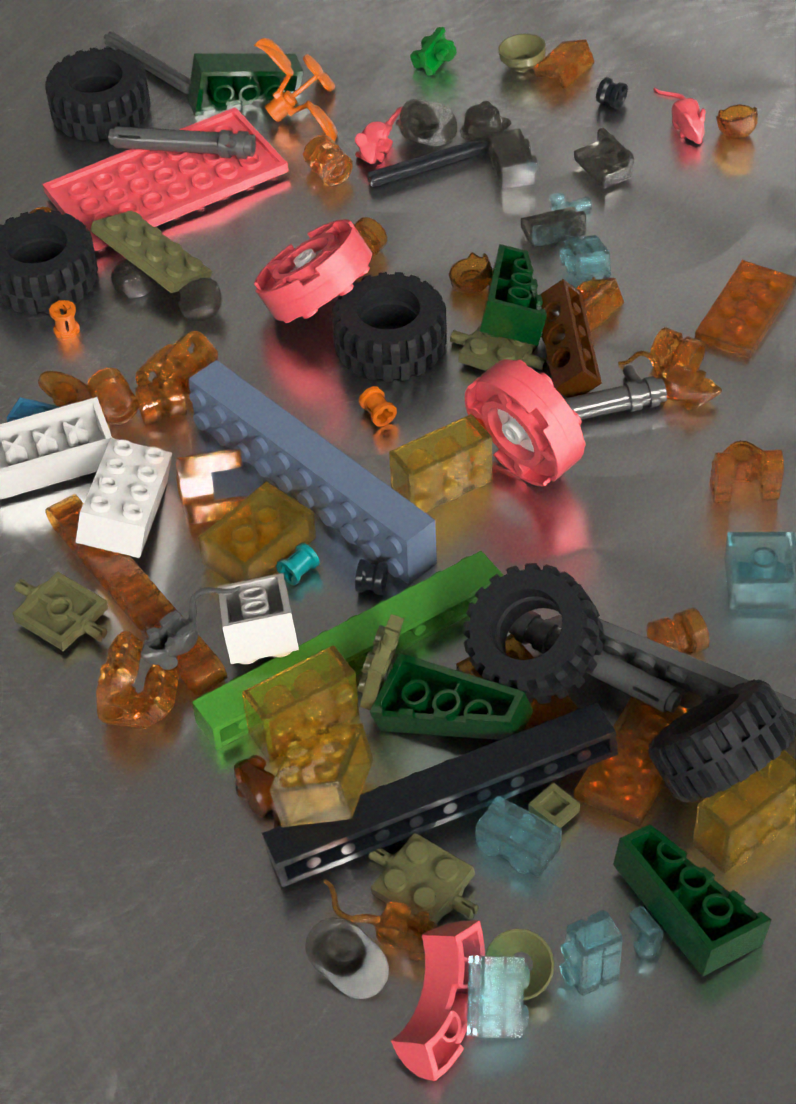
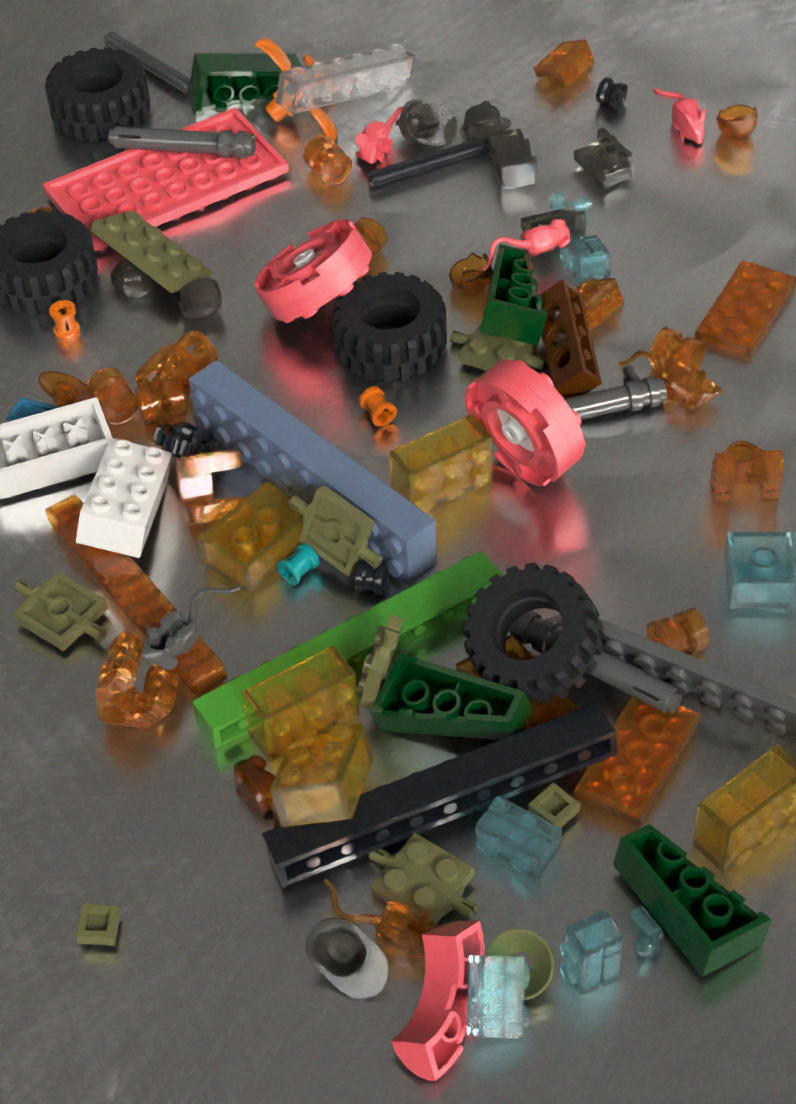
white brick [218,573,299,664] -> none
green hips [410,27,457,76] -> none
olive piece [498,34,546,72] -> none
black tyre [648,679,795,803] -> none
none -> olive plate [76,903,121,945]
none -> black gear [153,421,222,463]
none -> clear brick [276,44,416,114]
none -> olive plate [288,485,383,576]
none -> coral animal [483,219,571,271]

